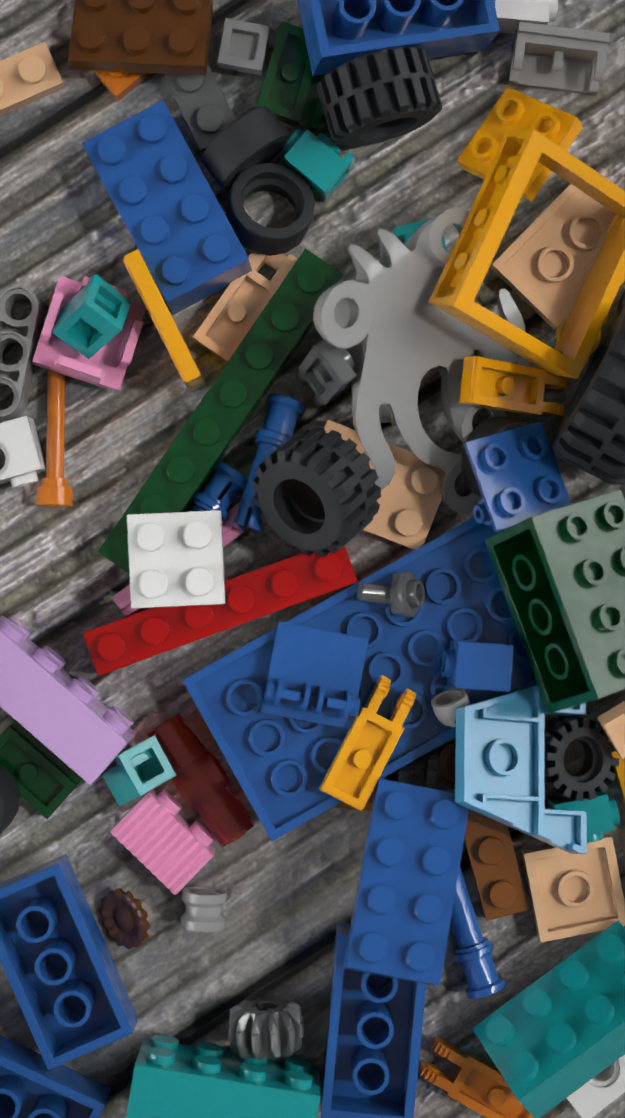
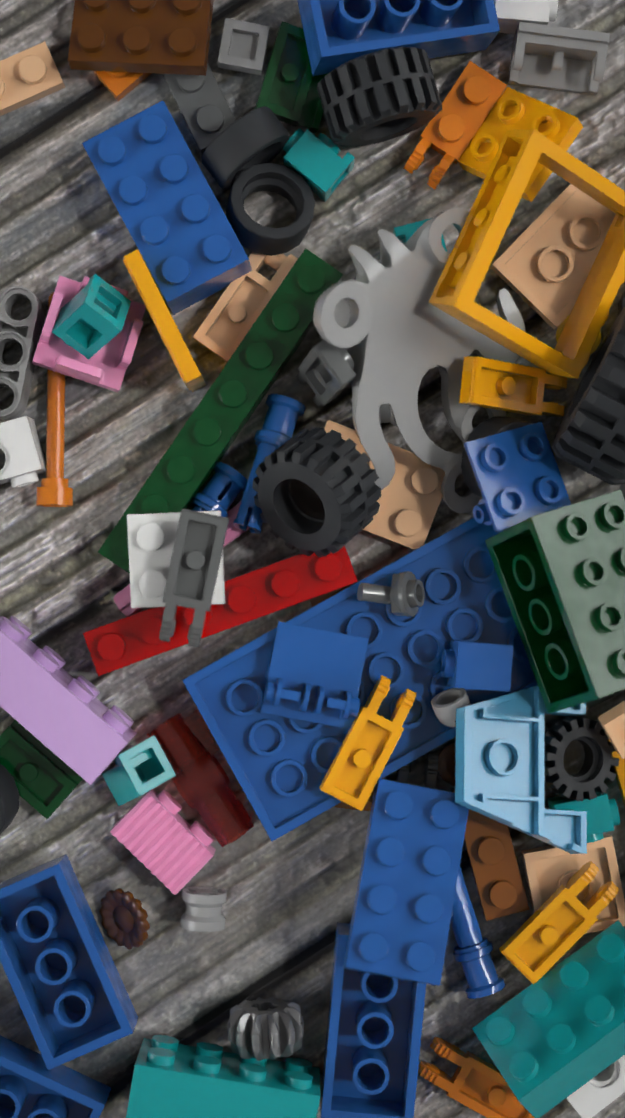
none -> dark grey hinge [159,509,229,648]
none -> orange hinge [403,61,507,189]
none -> light orange hinge [499,861,619,985]

